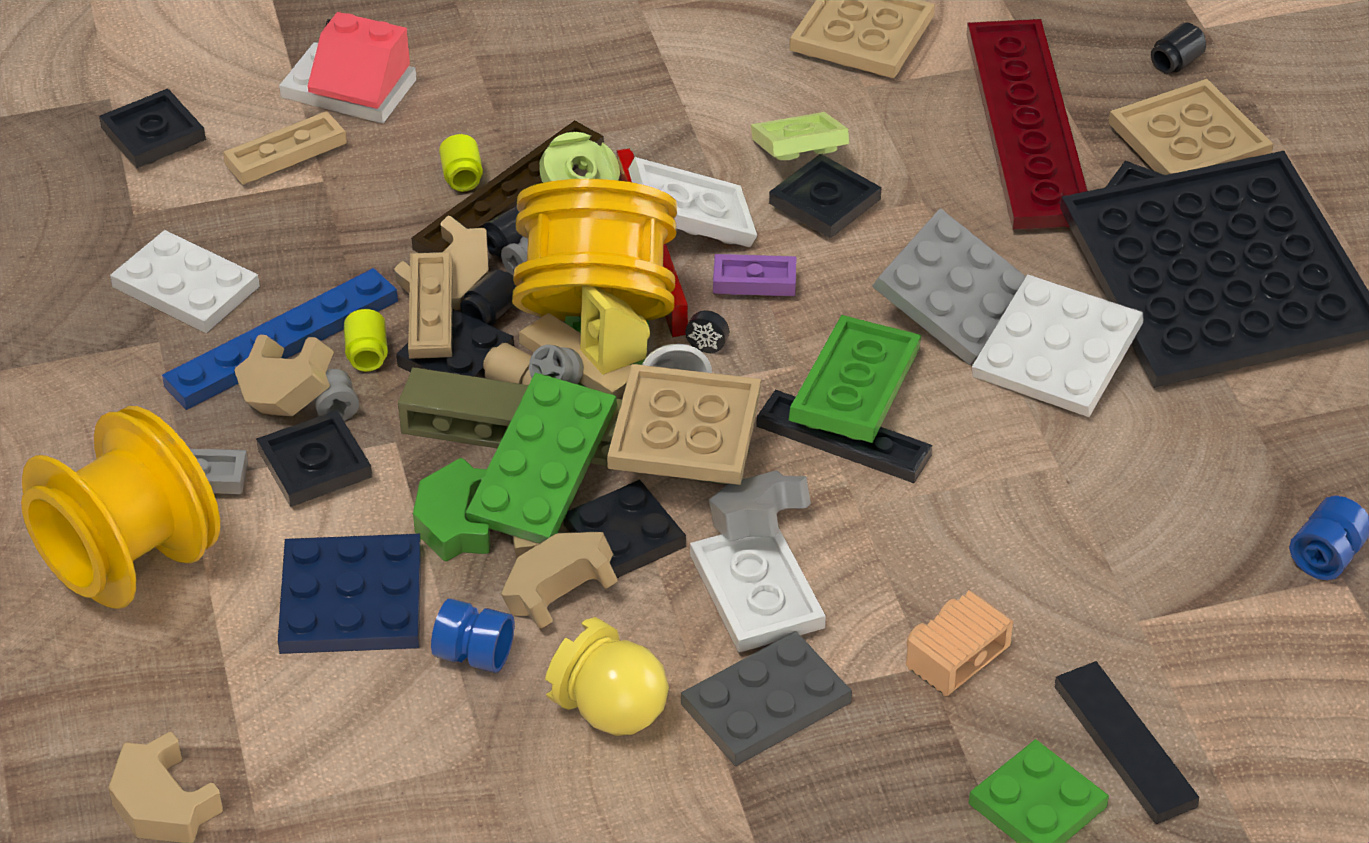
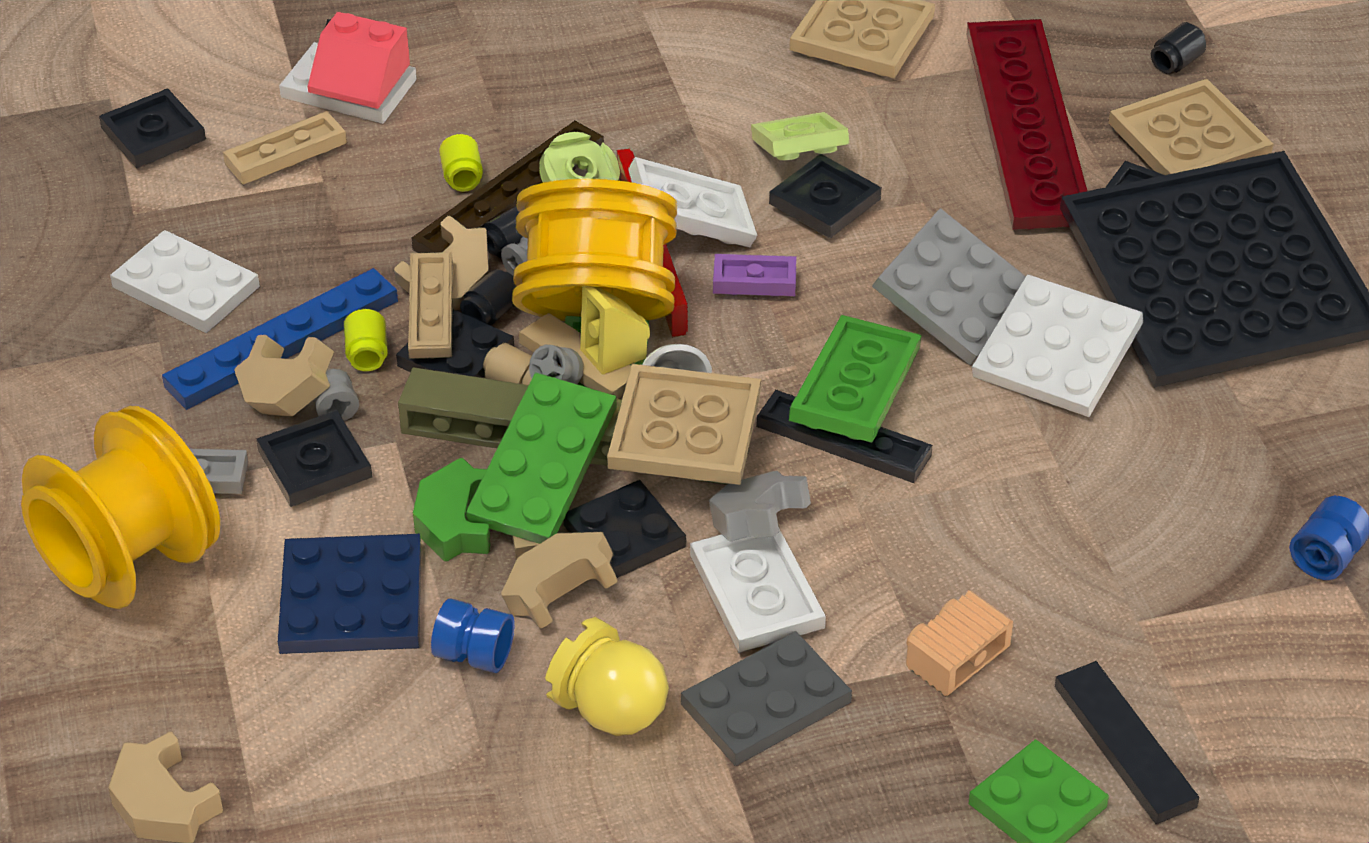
black tile [685,310,730,353] -> none

